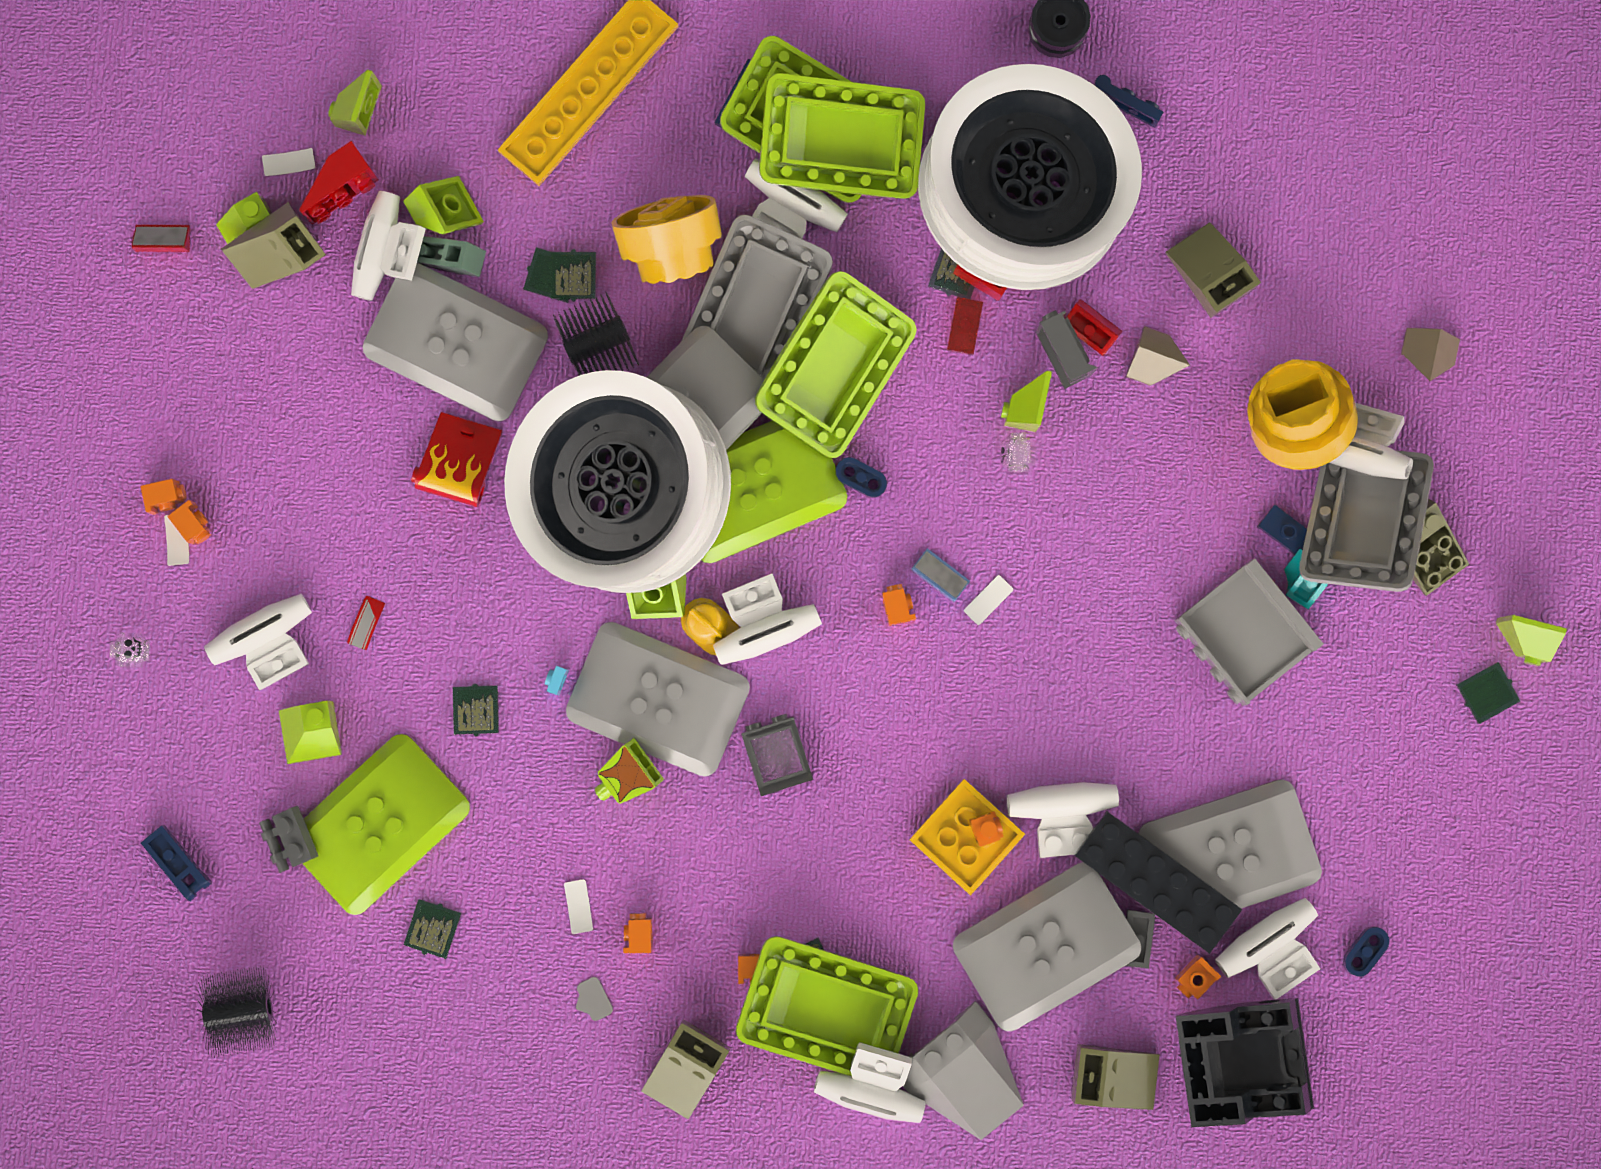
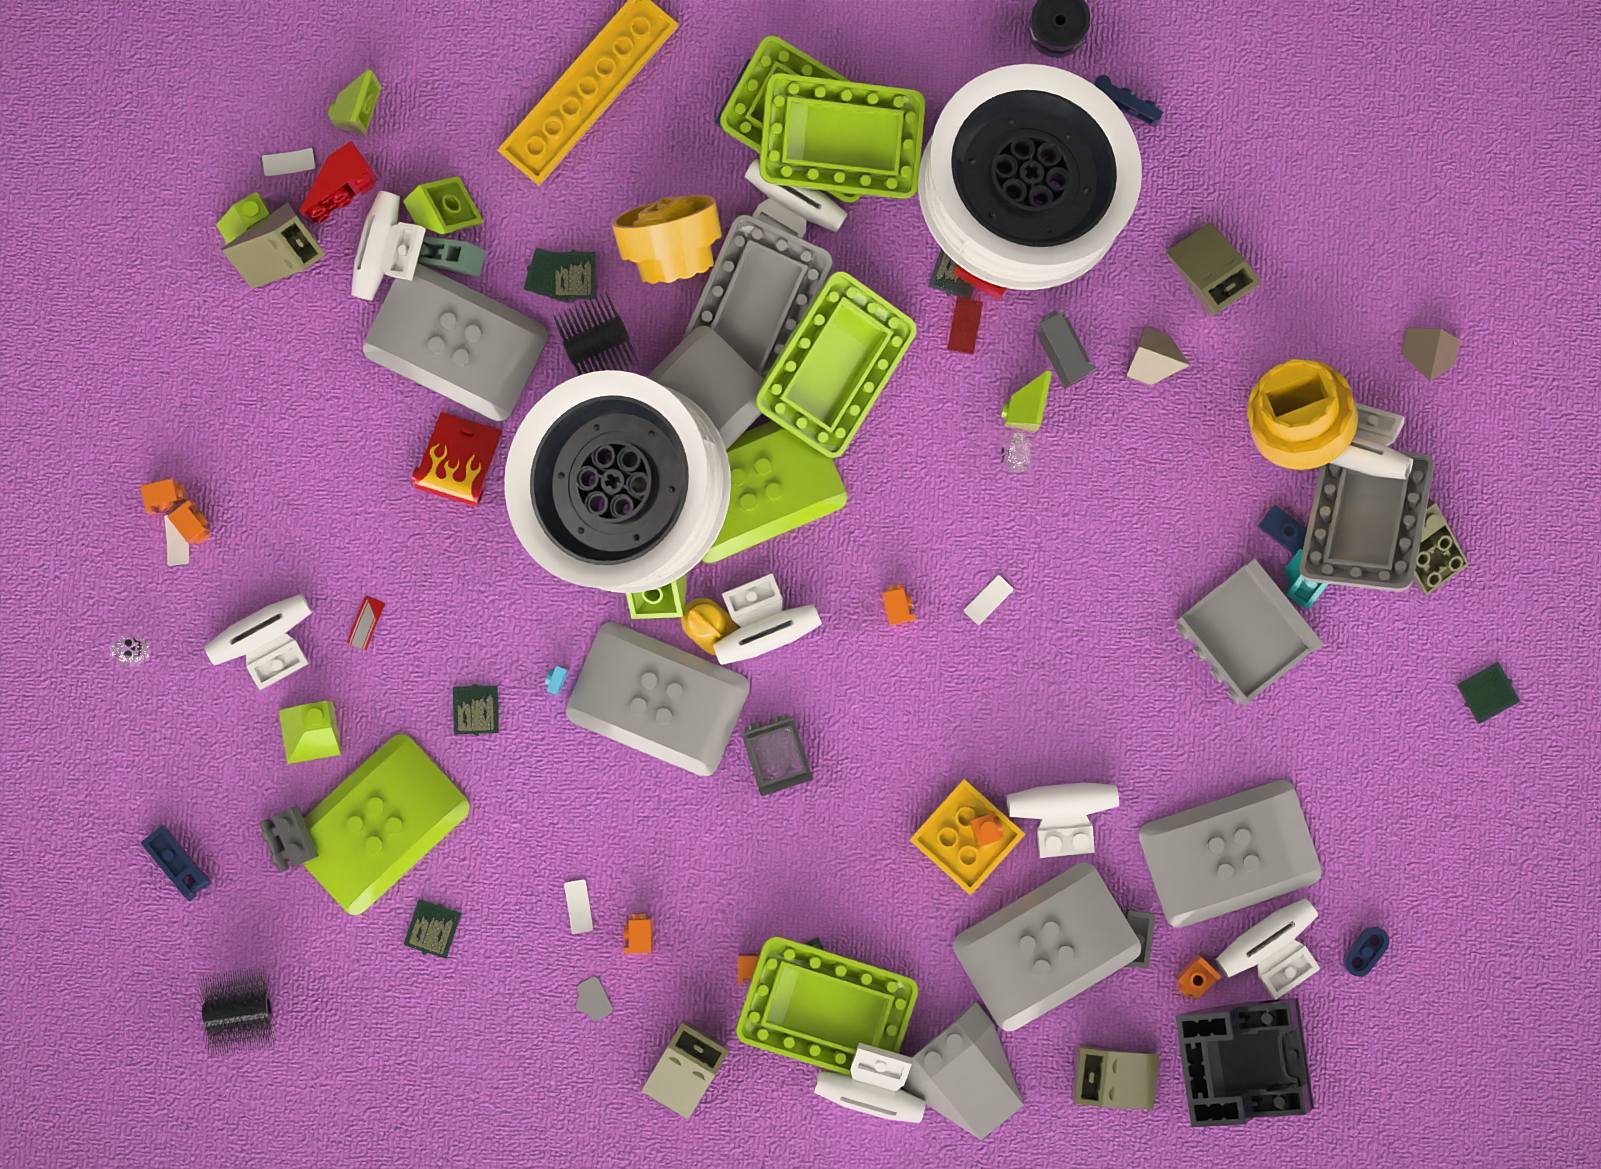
flat silver slope [132,225,190,252] -> none
torso [595,738,665,804] -> none
dark blue plate [836,457,887,498] -> none
flat silver slope [911,548,970,603] -> none
red slope [1065,299,1122,356] -> none
black plate [1074,811,1242,954] -> none
slope [1496,615,1567,666] -> none

